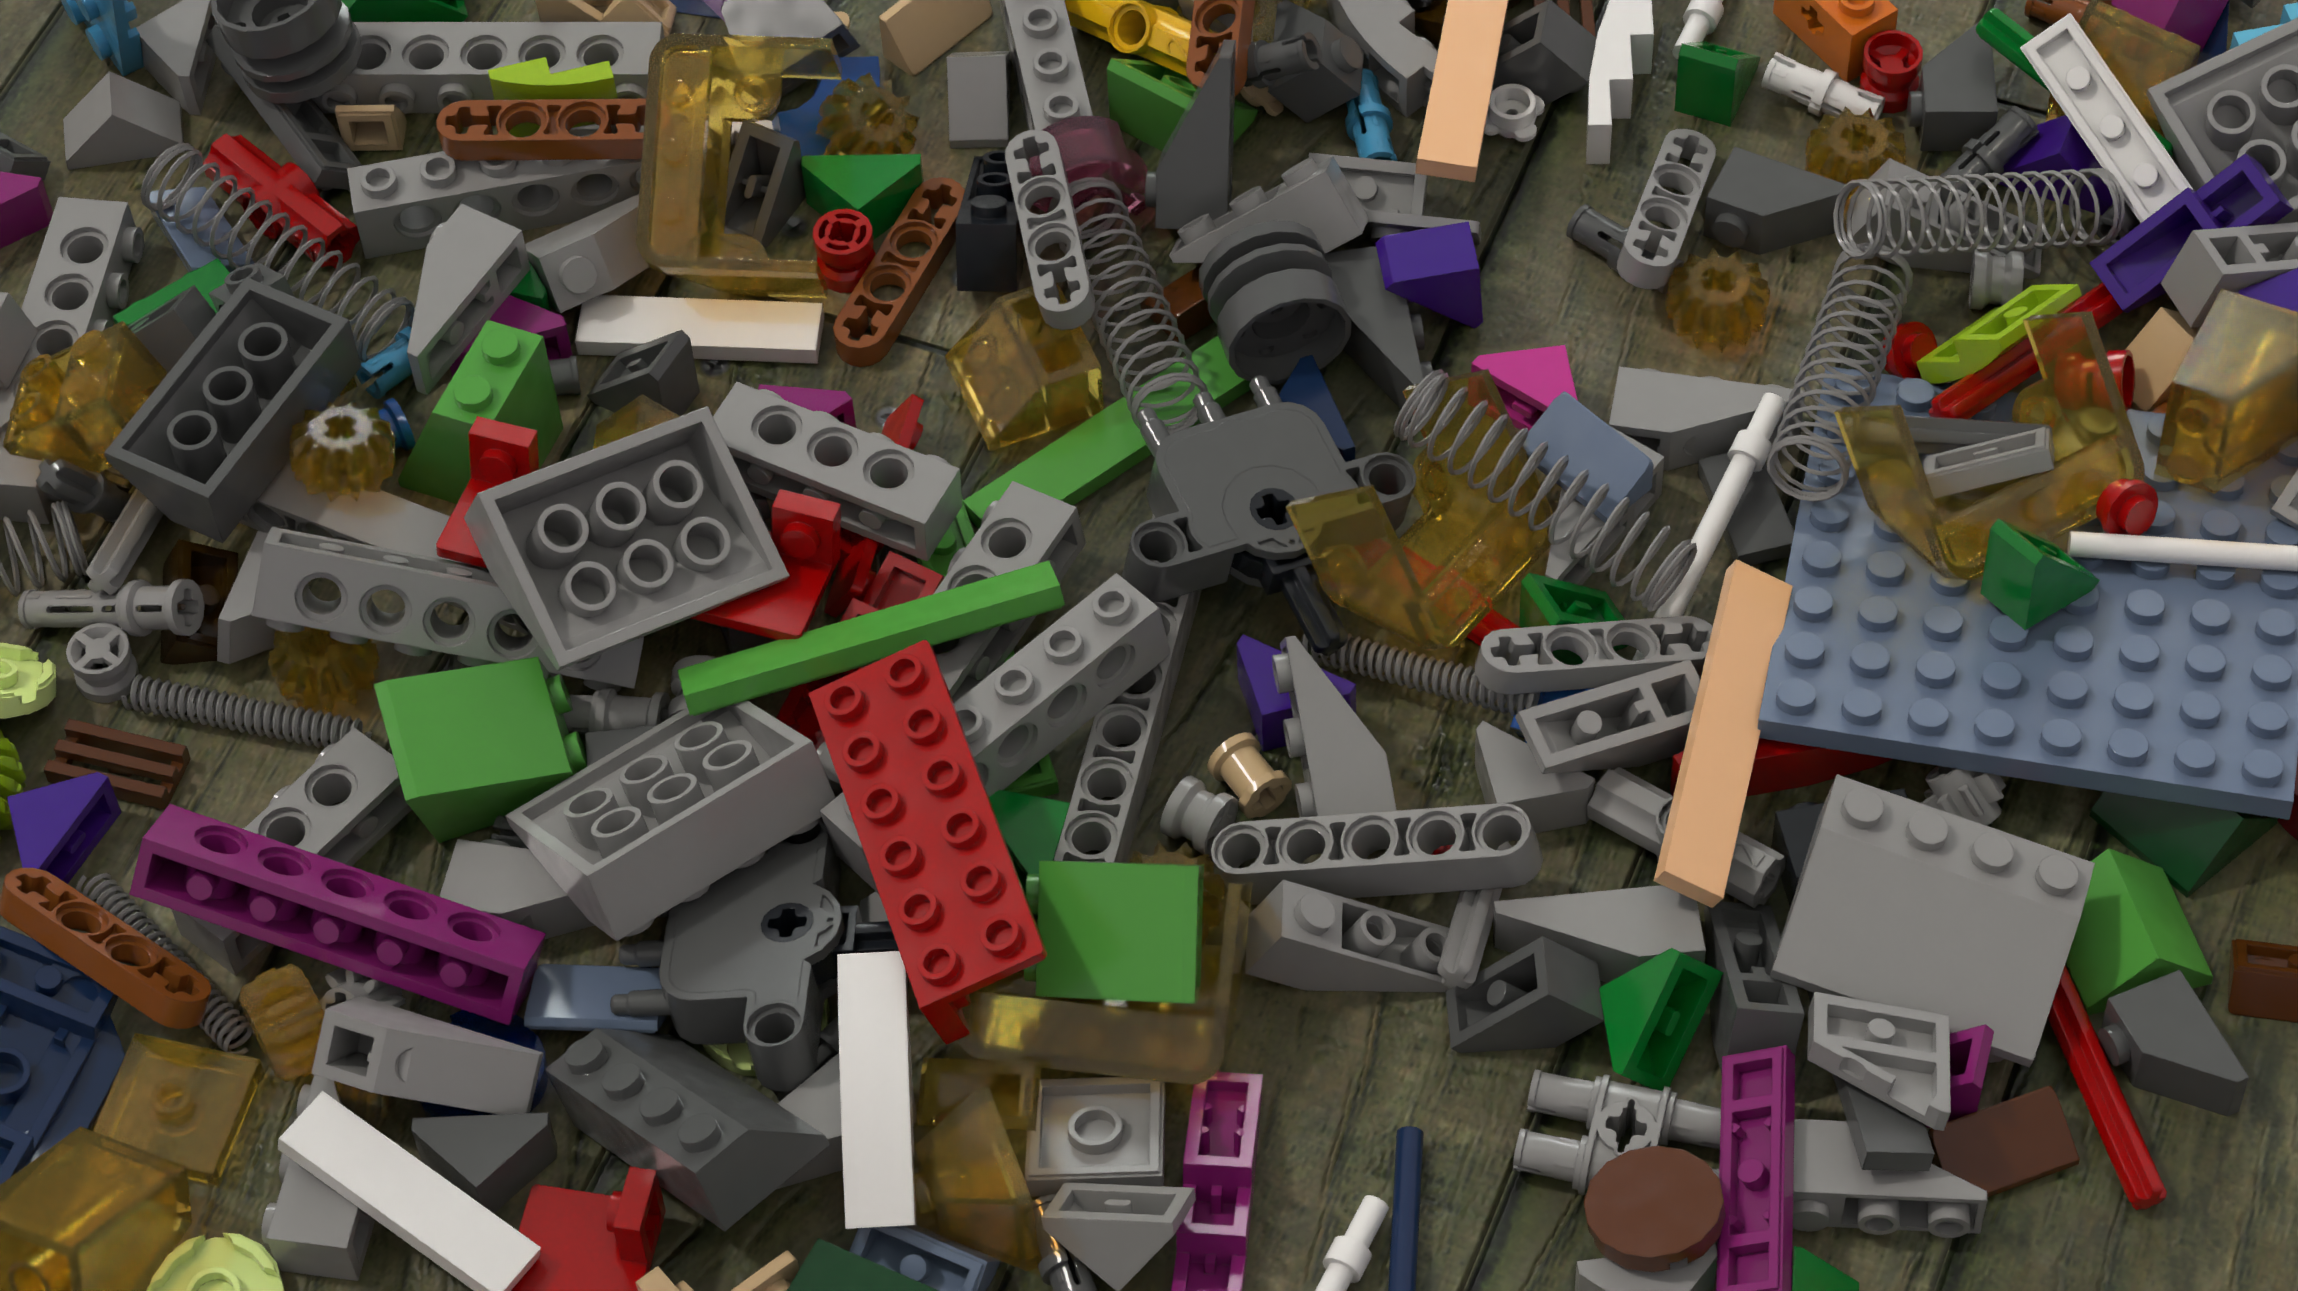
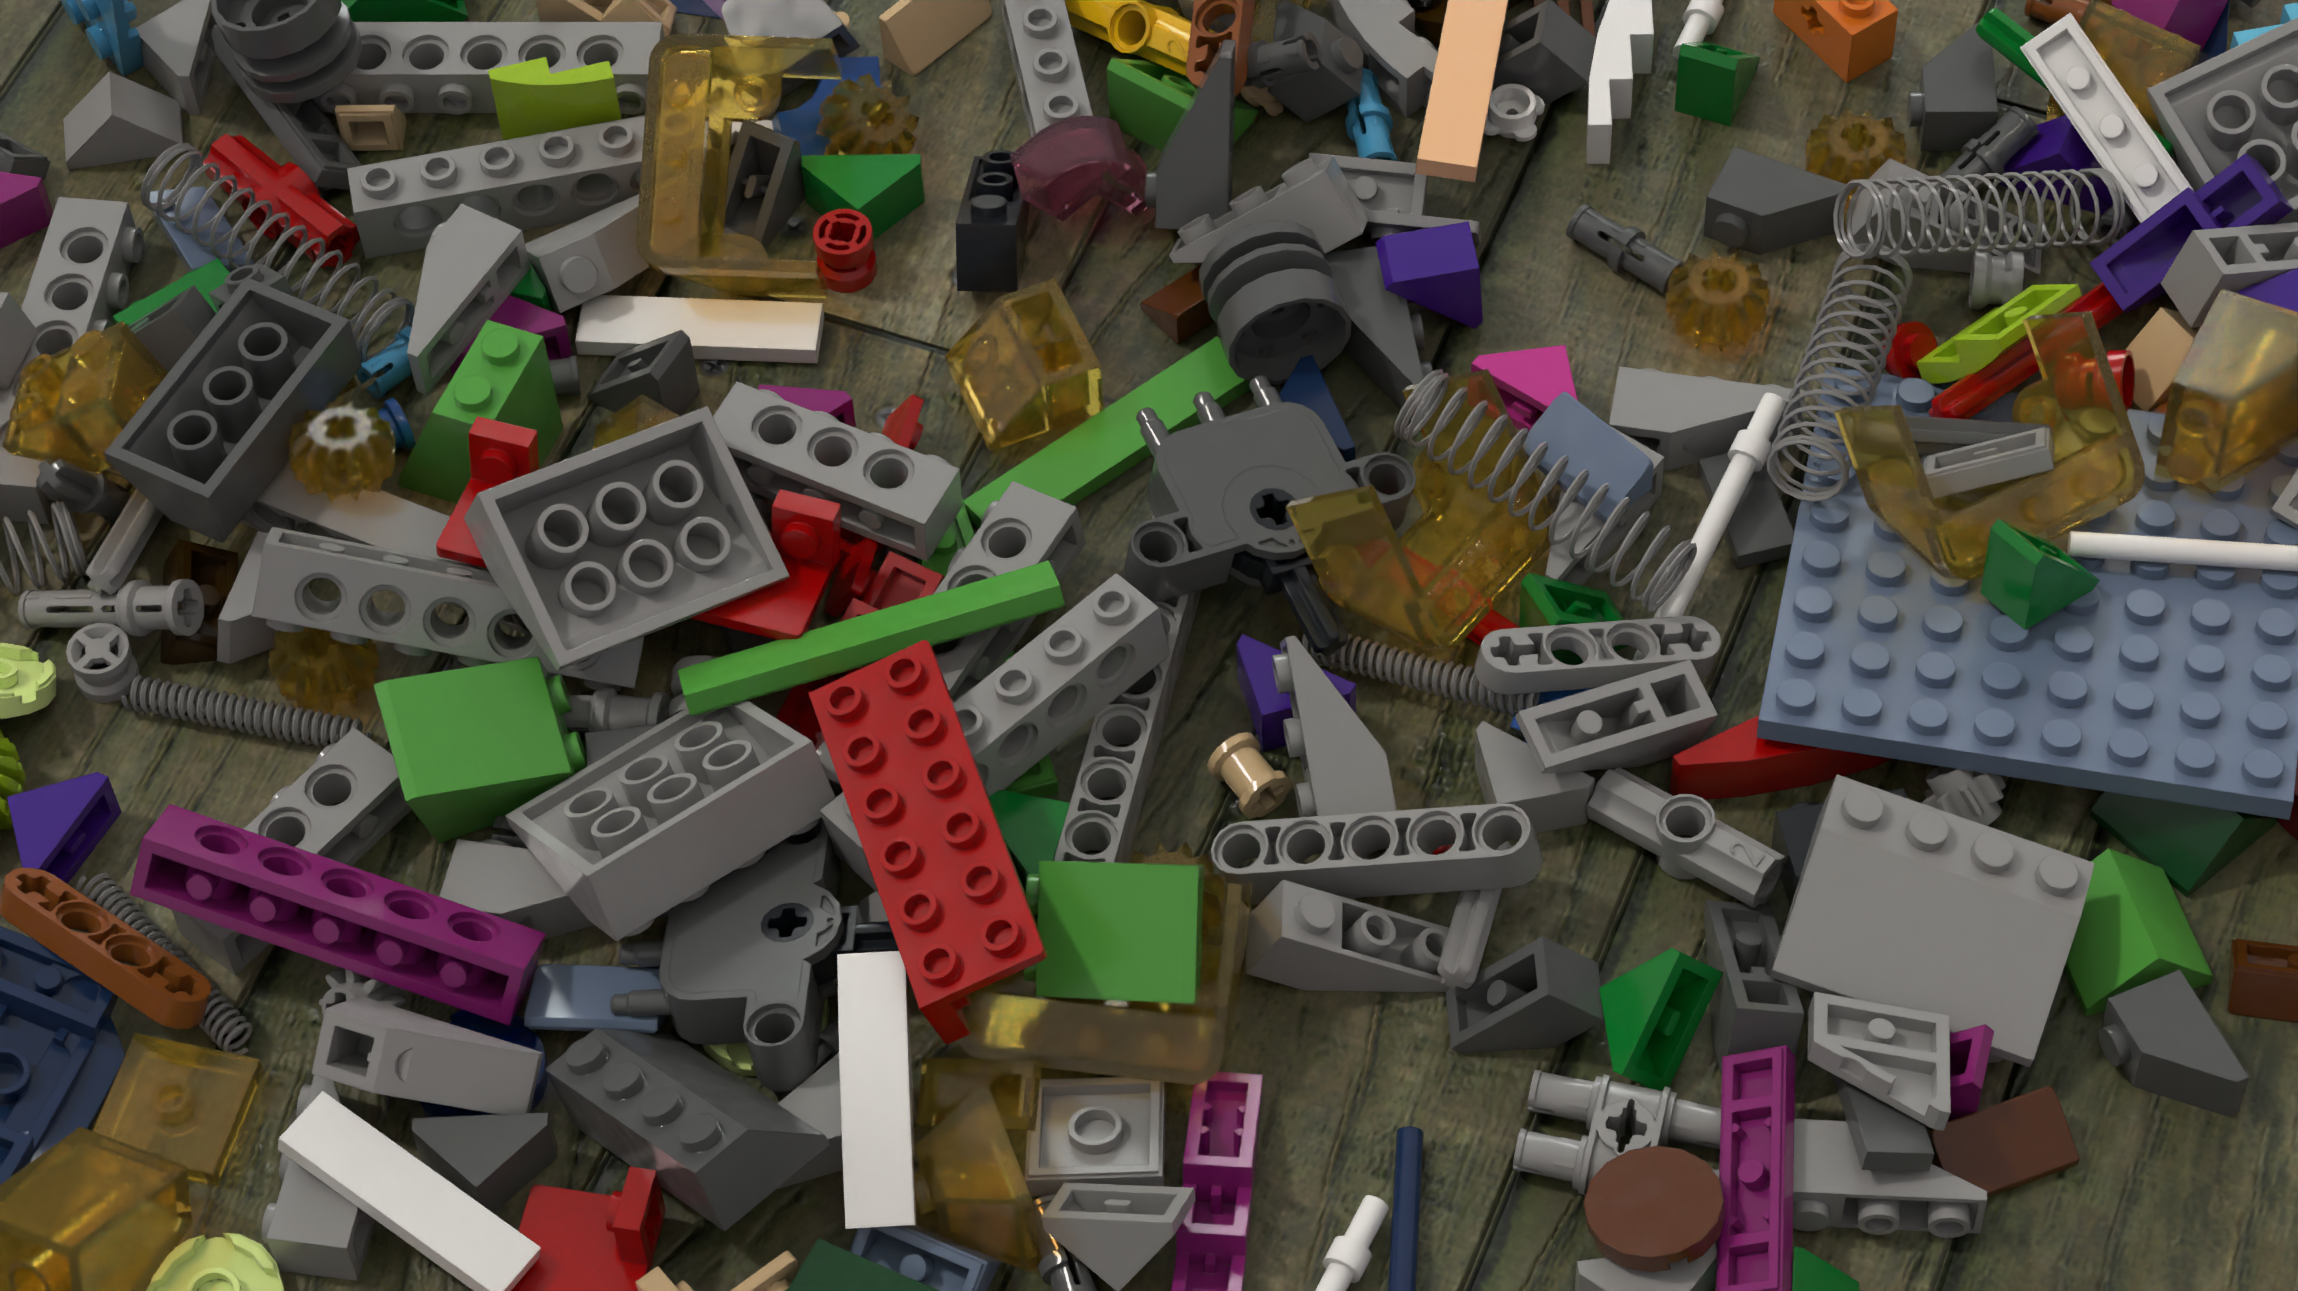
reddish brown tile [43,718,191,810] -> none
clear yellow gear [239,963,325,1082] -> none
dark orange beam [436,98,672,161] -> none
dark orange beam [833,177,965,367] -> none
light grey slope [947,51,1011,149] -> none
light grey beam [1005,129,1095,330] -> none
light grey piece [1047,177,1208,434] -> none
light grey wheel [1160,775,1238,857] -> none
light grey slope [1493,885,1706,983] -> none
light grey beam [1616,129,1716,289] -> none
light nougat tile [1654,559,1793,908] -> none
white pin [1761,52,1886,133] -> none
red wheel [1859,30,1923,113] -> none
red axle [2048,965,2167,1210] -> none
red plate [2096,479,2158,535] -> none

